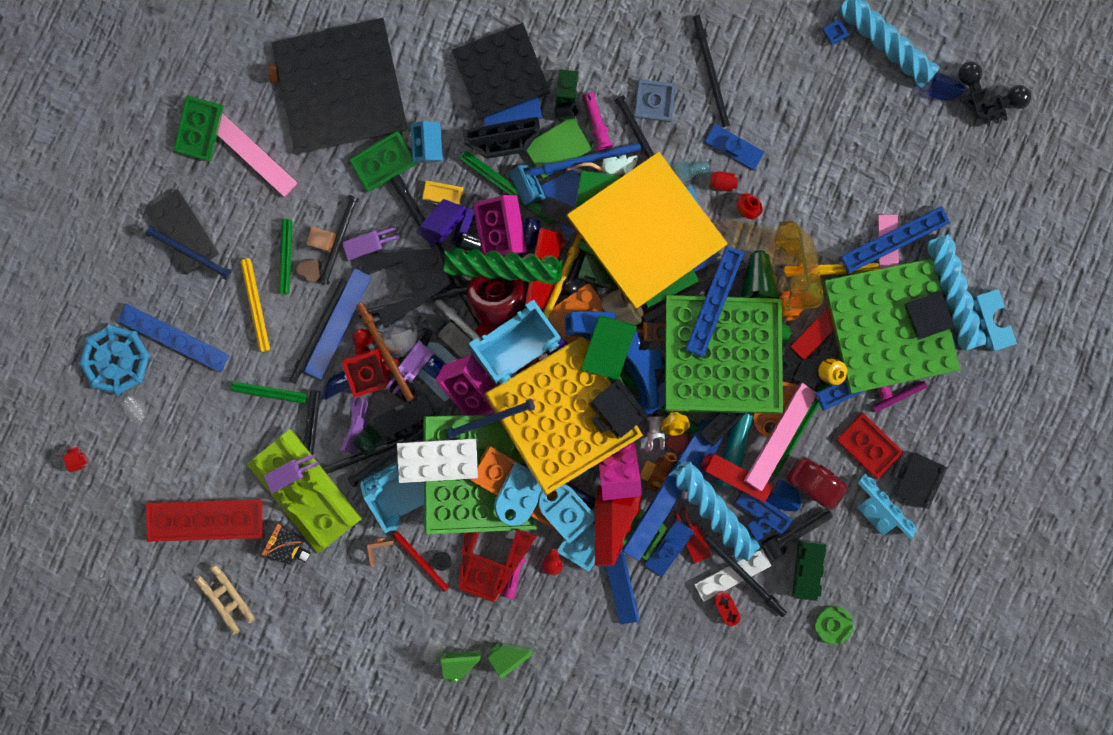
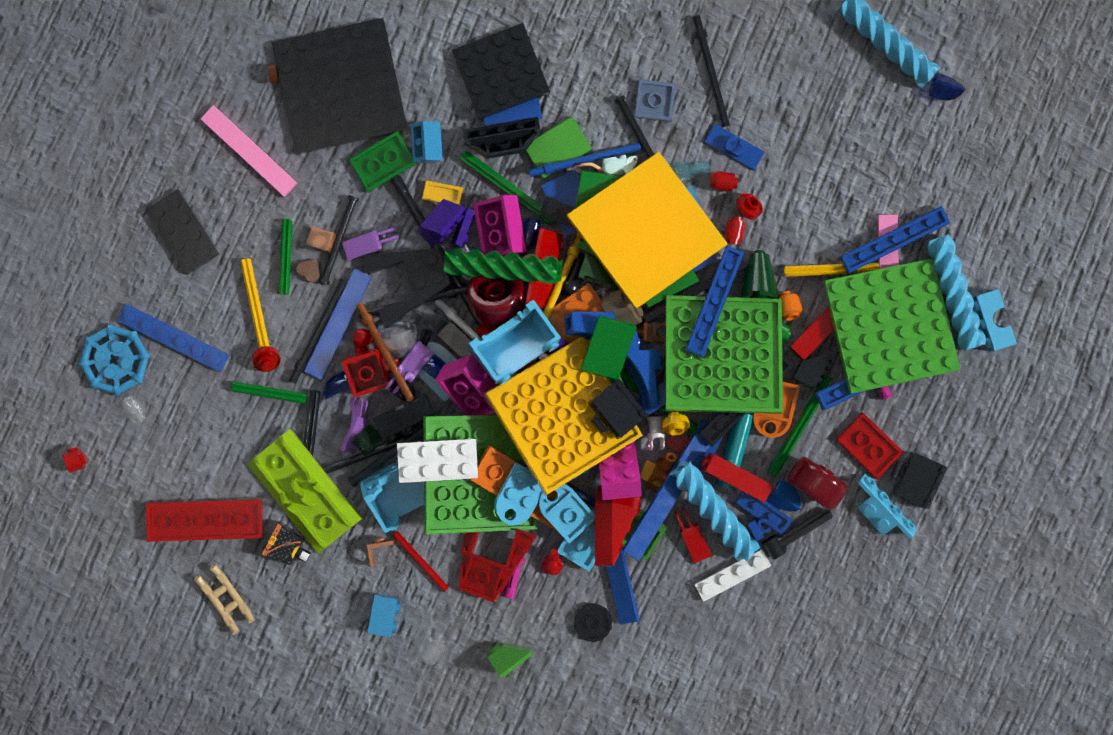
dark blue bar [145,226,232,280] -> none
green tile [173,95,224,161] -> none
medium lavender arm [264,454,319,494] -> none
black plate [432,551,452,571] -> none
bright green slope [441,651,482,682] -> none
dark blue bar [447,399,535,440] -> none
black piece [455,232,481,251] -> none
dark azure slope [510,165,546,205] -> none
black piece [554,103,580,121] -> none
dark green torso [556,69,579,105] -> none
dark pink pin [582,92,613,151] -> none
blue piece [645,520,694,577] -> none
black bar [703,534,787,617] -> none
red beam [714,591,740,626] -> none
bright pink tile [744,383,816,491] -> none
clear yellow windscreen [774,221,824,311] -> none
dark green wedge [792,539,826,601] -> none
bright green tile [814,606,853,645] -> none
yellow head [818,358,847,385] -> none
blue plate [822,19,849,46] -> none
magenta bar [872,381,927,413] -> none
black tile [904,291,955,340] -> none
black piece [958,61,1032,127] -> none
none -> red plate [252,346,281,372]
none -> dark azure brick [368,593,401,637]
none -> black tile [574,603,612,642]
none -> red brick [724,216,746,245]

